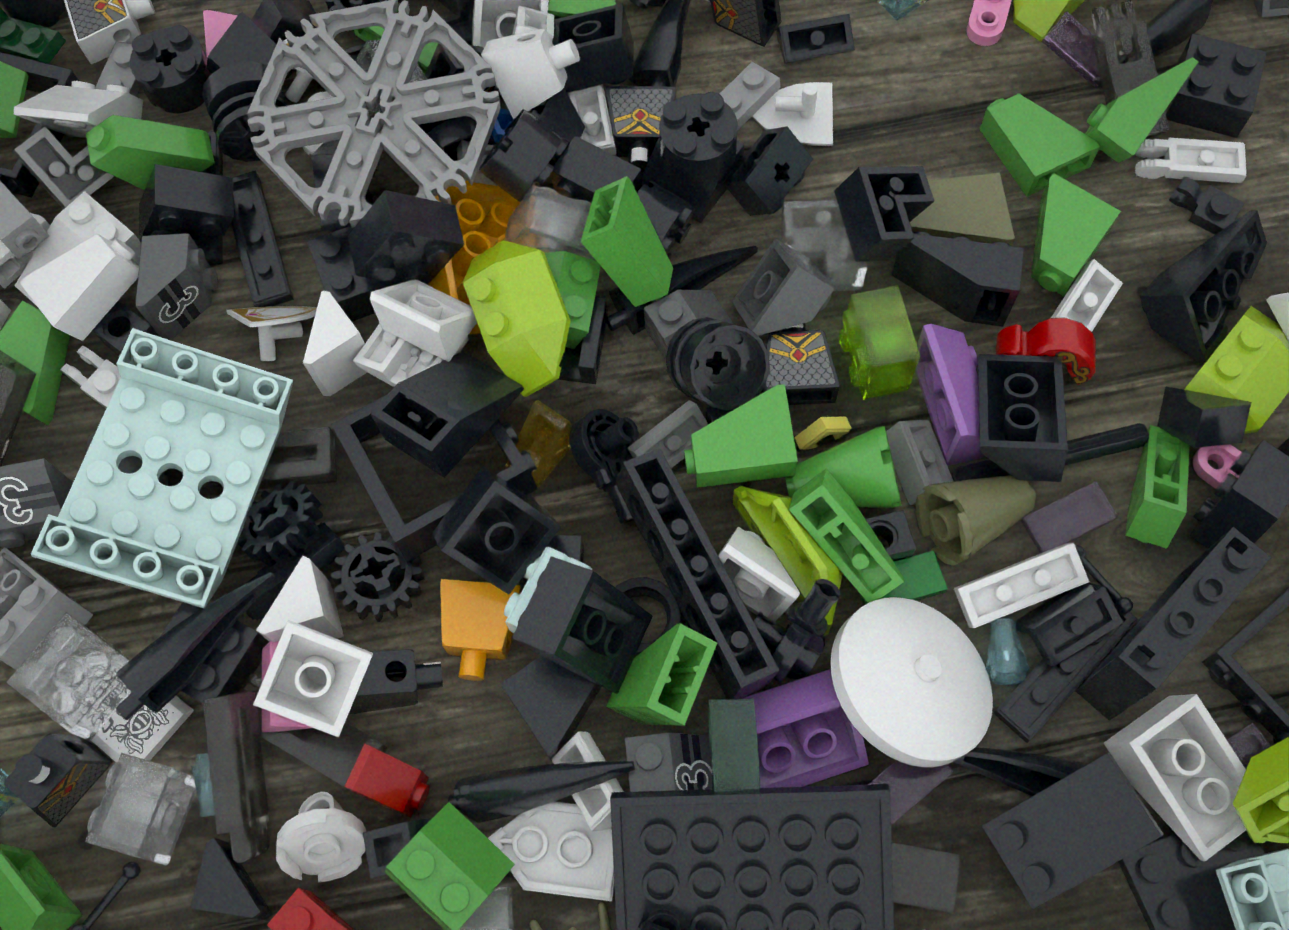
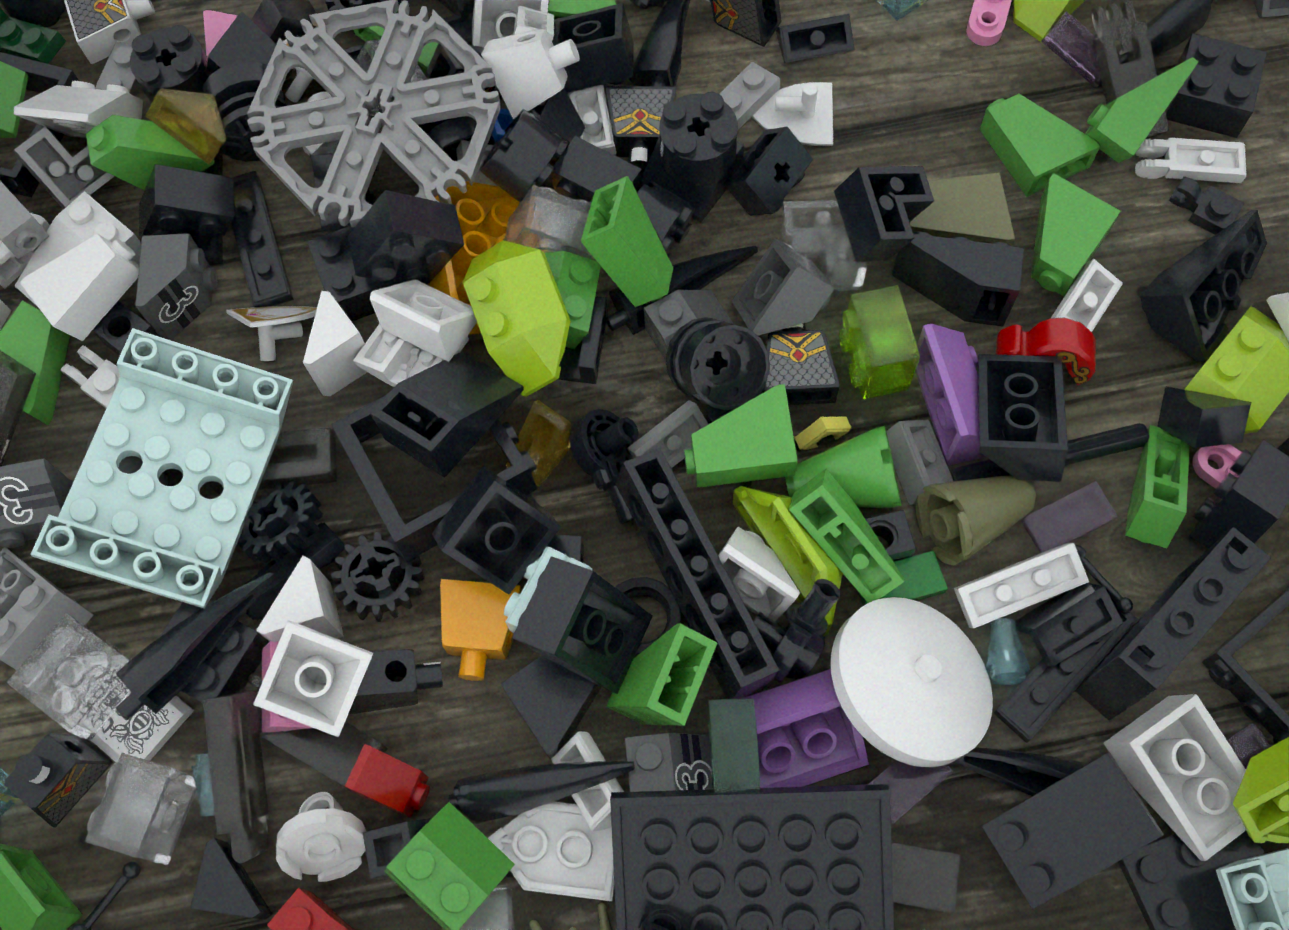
none -> clear yellow slope [145,88,226,165]

